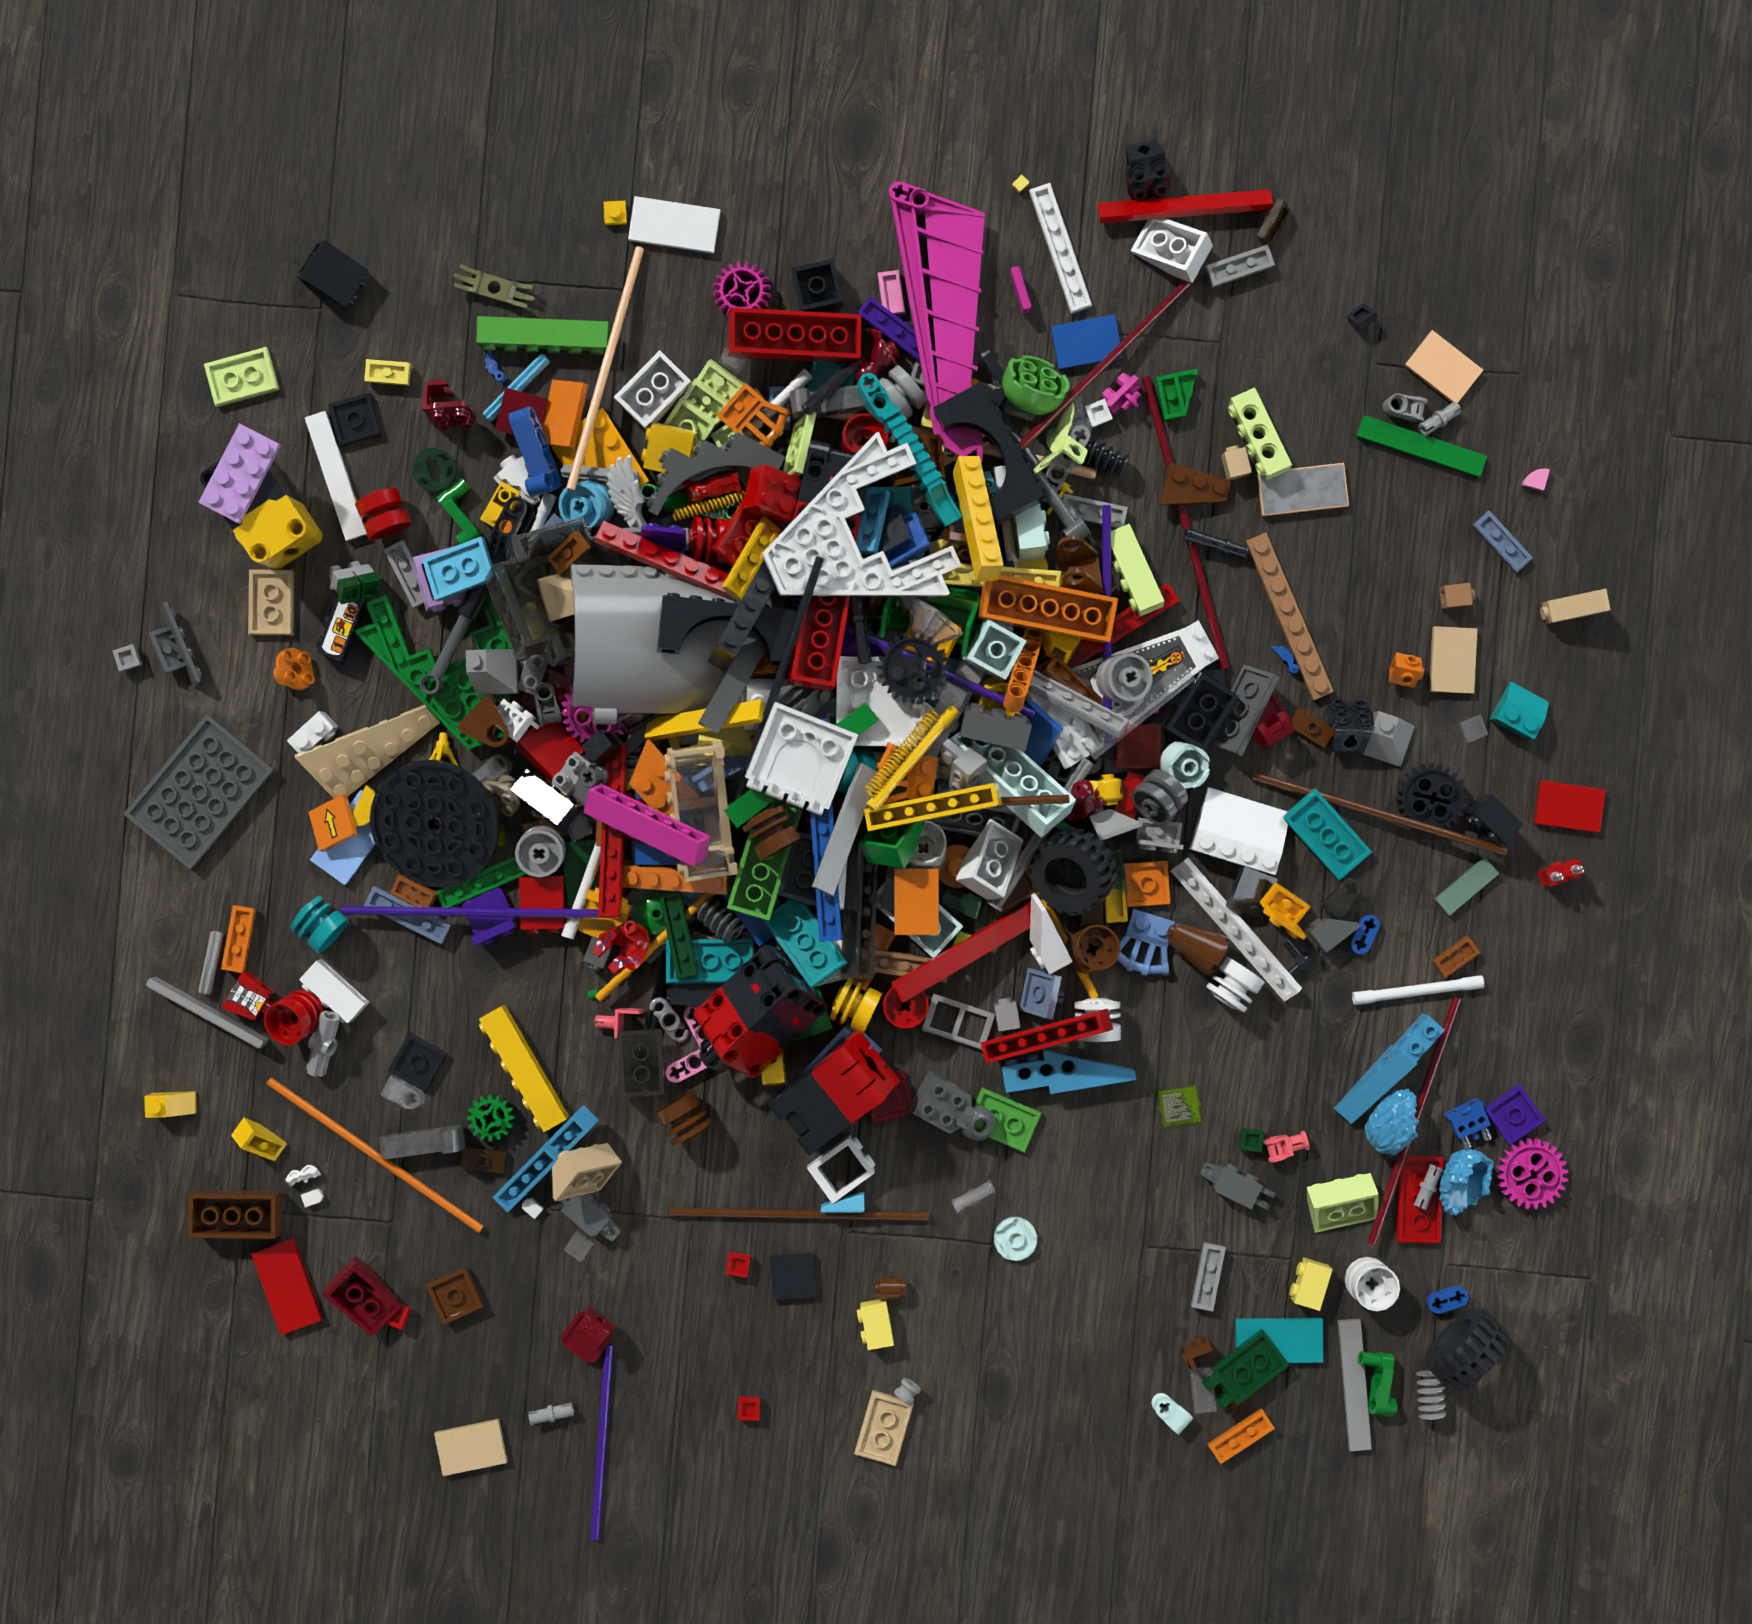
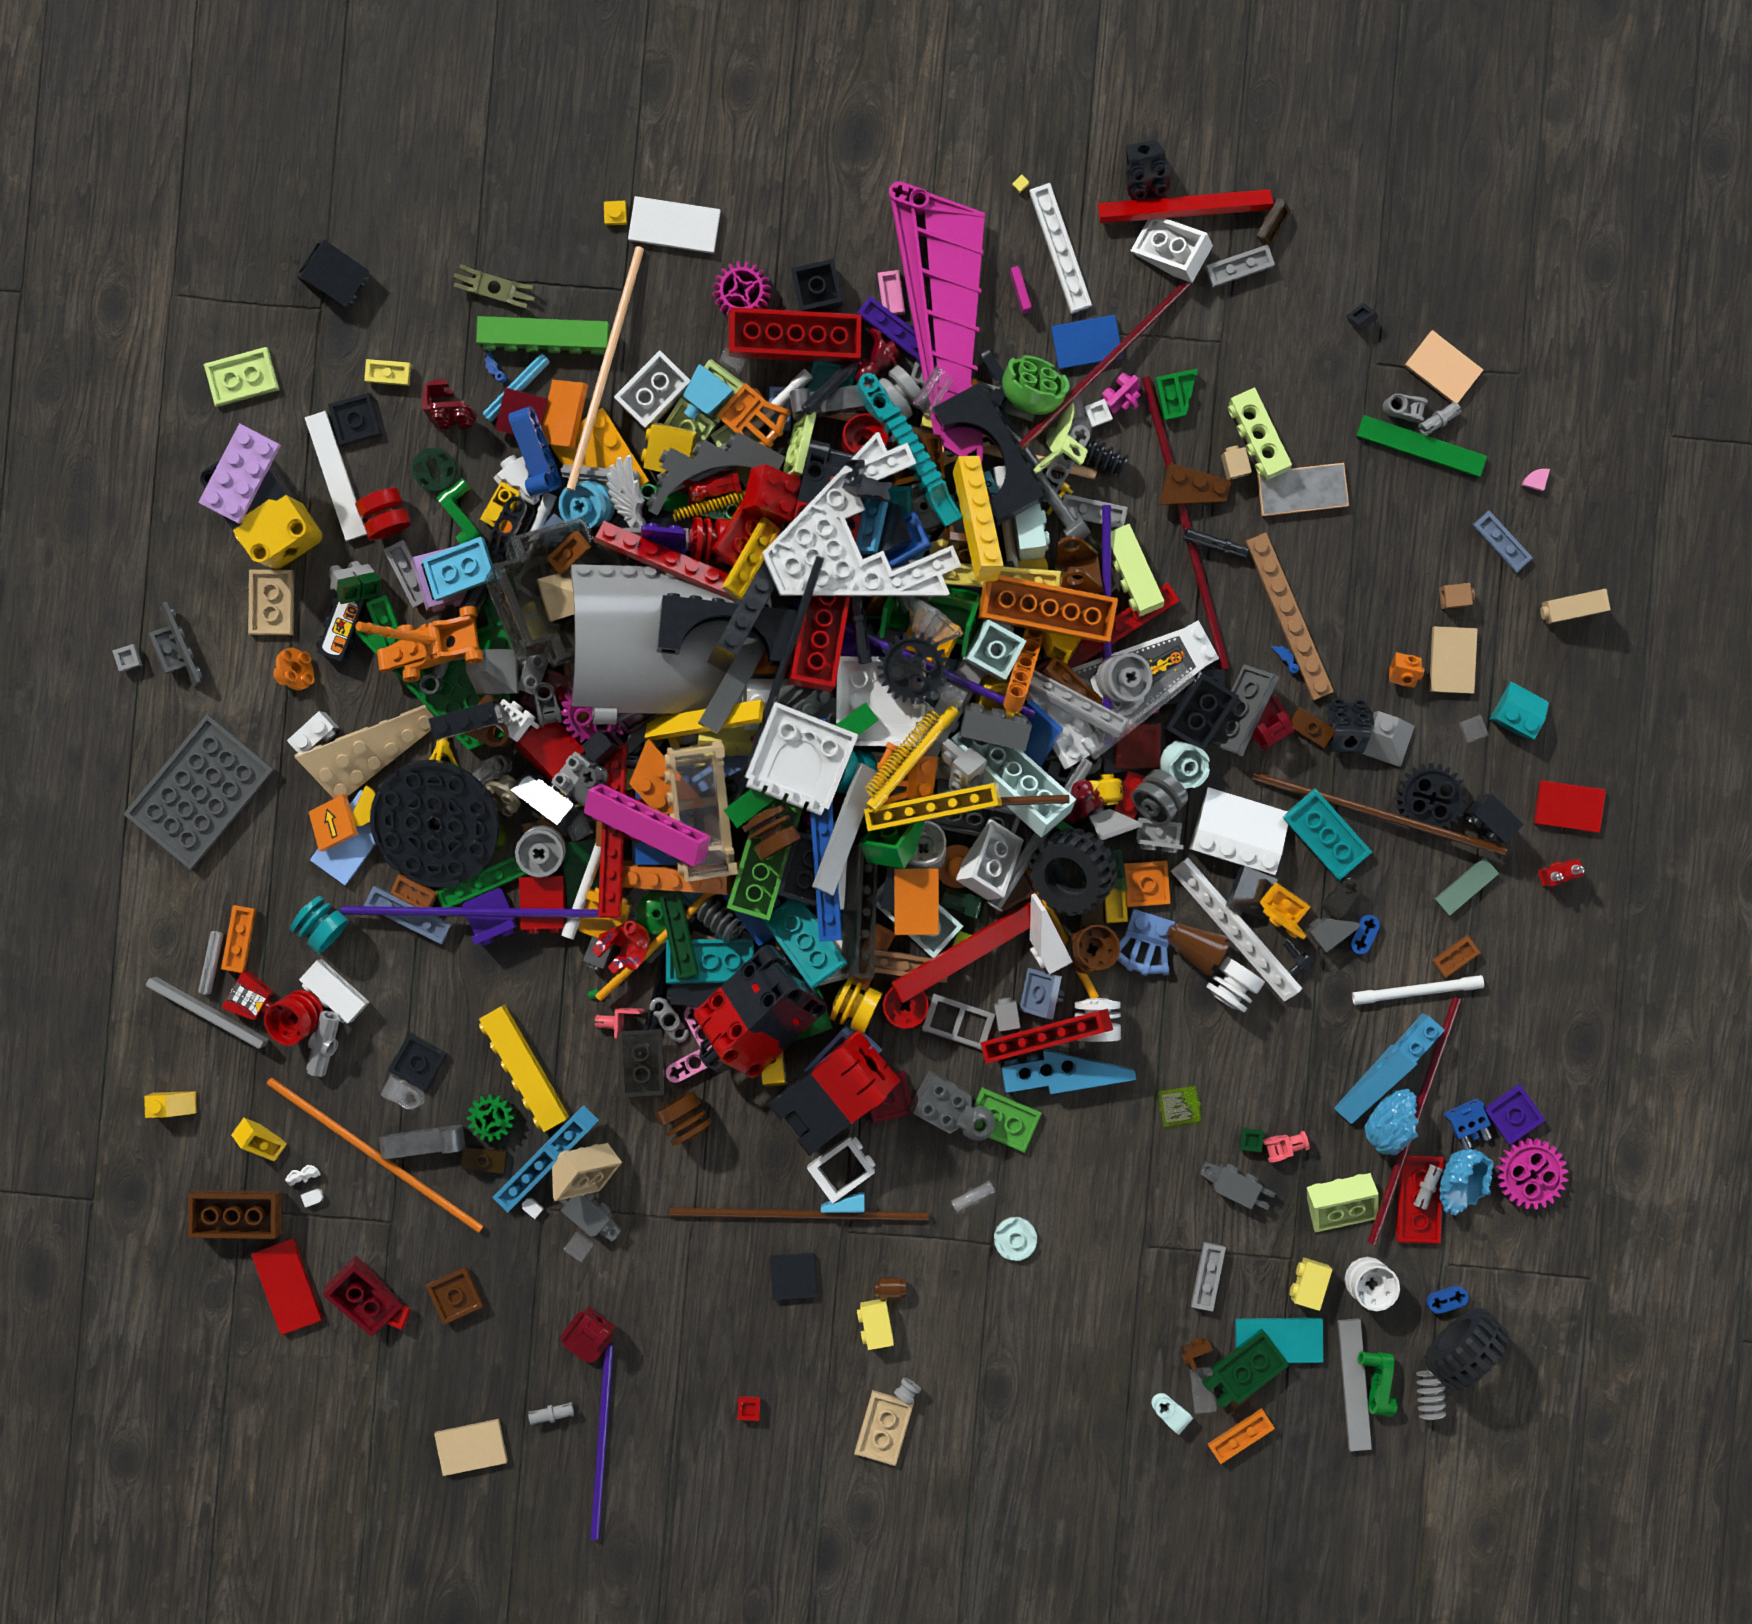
red plate [726,1251,751,1278] -> none
none -> orange piece [356,606,484,682]
none -> black brick [428,701,504,740]
none -> medium azure torso [683,364,735,420]
none -> black hair [842,459,892,502]
none -> clear tile [913,367,954,416]

